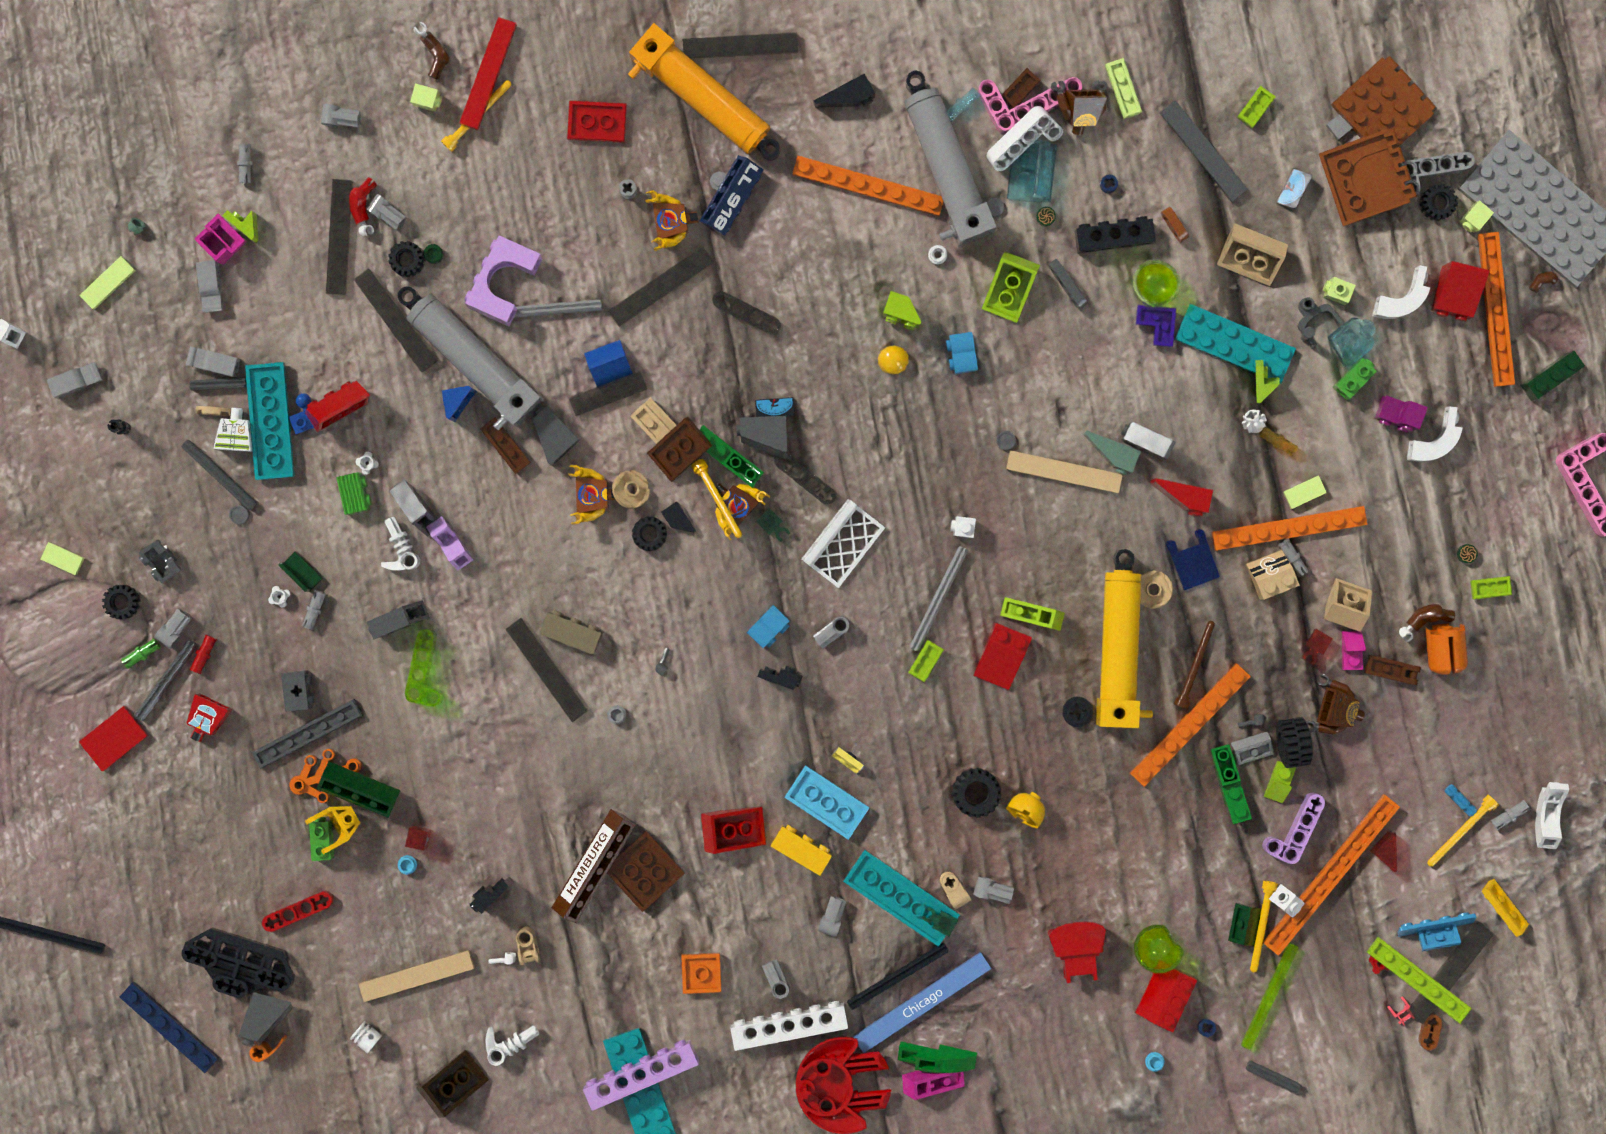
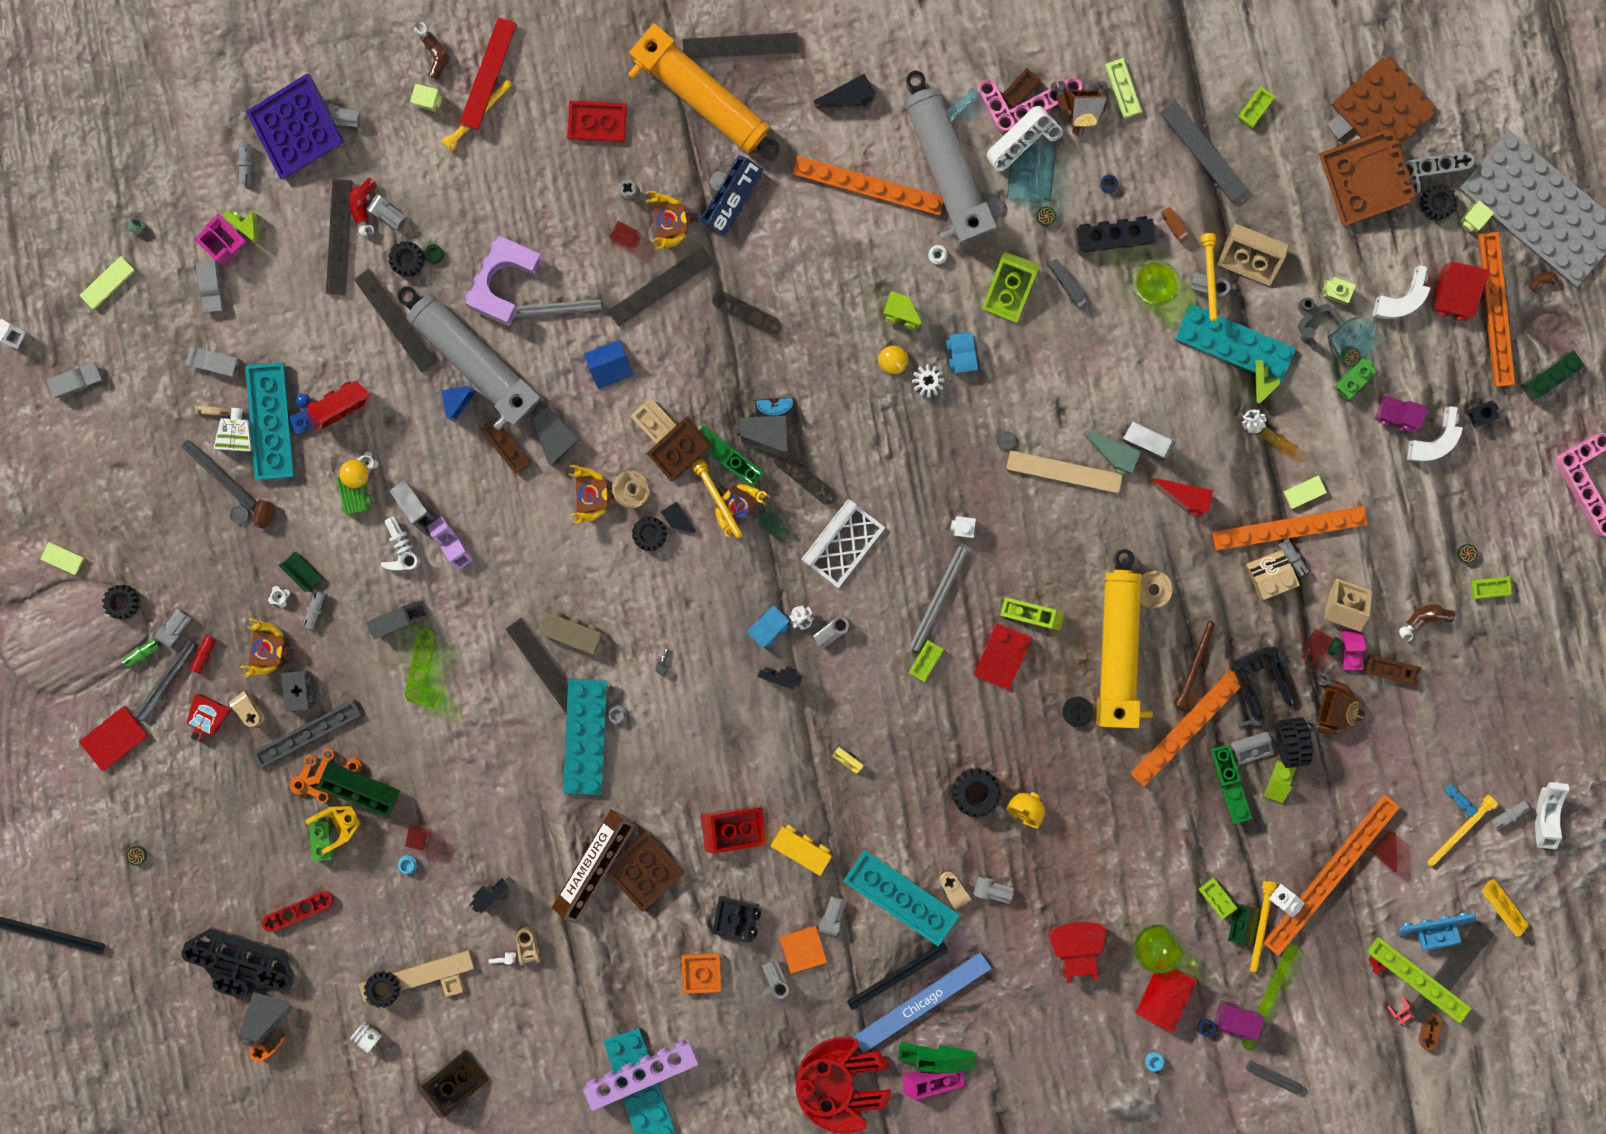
black pin [107,419,131,435] -> none
dark blue plate [120,982,219,1073] -> none
dark grey cylinder [139,540,181,583] -> none
dark grey axle [189,378,247,391] -> none
white piece [486,1026,539,1066] -> none
clear smoke tile [569,371,647,416] -> none
white brick [730,1001,848,1051] -> none
medium azure plate [784,765,870,840] -> none
clear green plate [922,906,958,937] -> none
dark purple plate [1135,305,1176,347] -> none
clear blue flag [1166,529,1220,591] -> none
lavender beam [1262,793,1325,864] -> none
slope [1276,169,1313,211] -> none
orange cylinder [1425,623,1468,675] -> none
none -> tile [126,846,147,866]
none -> tan piece [229,690,265,727]
none -> torso [240,617,296,677]
none -> dark purple plate [246,74,345,180]
none -> reddish brown brick [251,500,274,529]
none -> yellow hair [339,460,369,489]
none -> black tyre [364,971,401,1008]
none -> tan tile [440,973,465,998]
none -> teal plate [563,678,607,795]
none -> clear red brick [609,221,641,251]
none -> black plate [712,896,762,943]
none -> orange tile [779,925,827,974]
none -> white gear [789,605,814,630]
none -> white gear [912,365,945,398]
none -> light grey piece [1190,272,1230,298]
none -> lime plate [1199,877,1238,920]
none -> yellow piece [1201,233,1218,322]
none -> magenta brick [1214,1000,1264,1041]
none -> black piece [1231,647,1295,721]
none -> dark green tile [1327,637,1342,657]
none -> tile [1340,347,1360,367]
none -> black brick [1466,400,1500,428]

